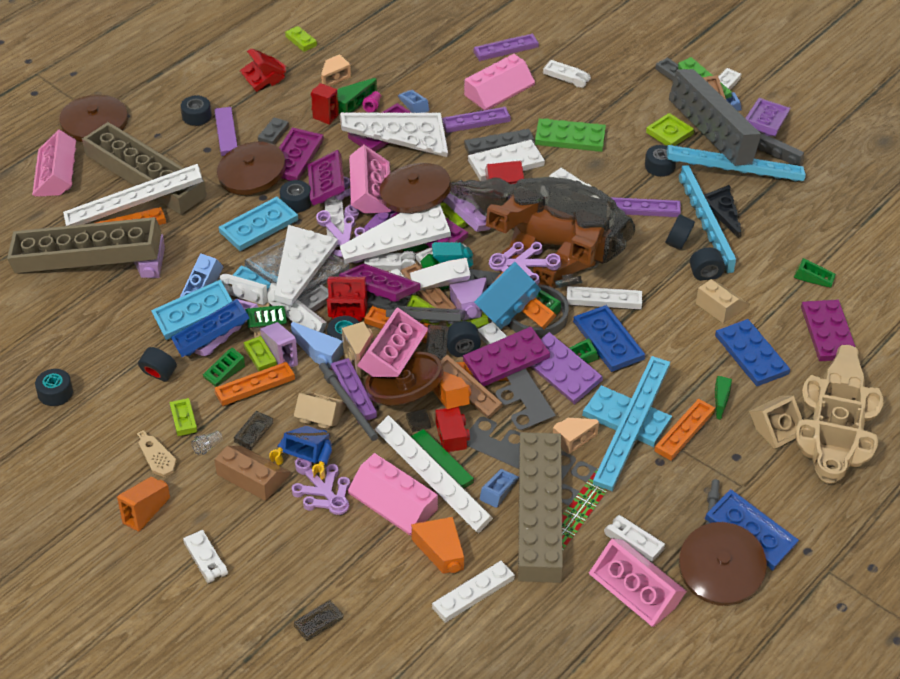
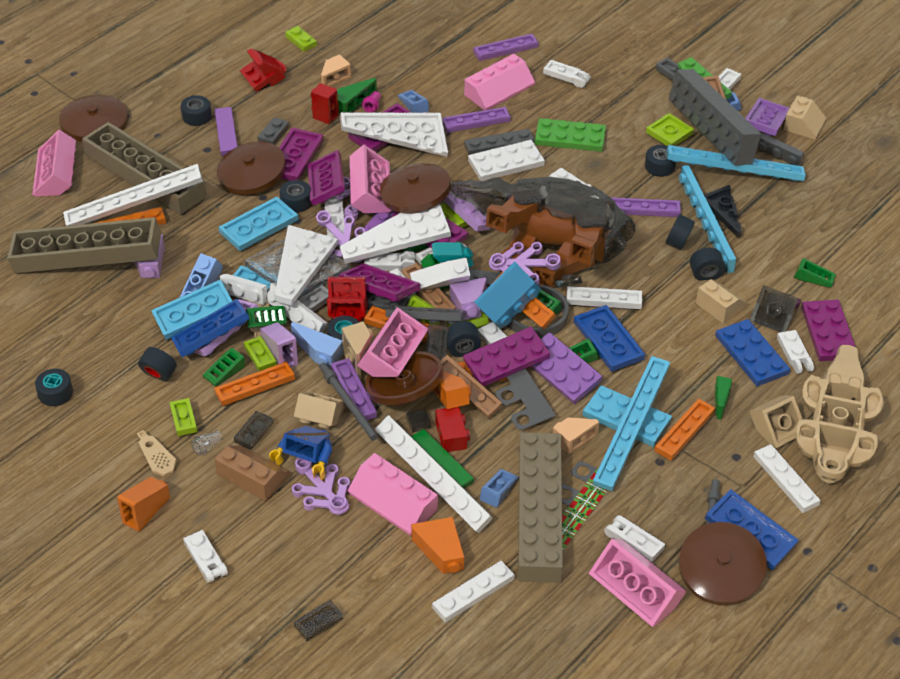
dark grey piece [467,417,576,481] -> none
red brick [485,161,524,191] -> none
none -> clear smoke slope [750,285,802,332]
none -> white plate [753,444,821,513]
none -> white hinge [777,330,814,374]
none -> tan slope [783,96,826,140]

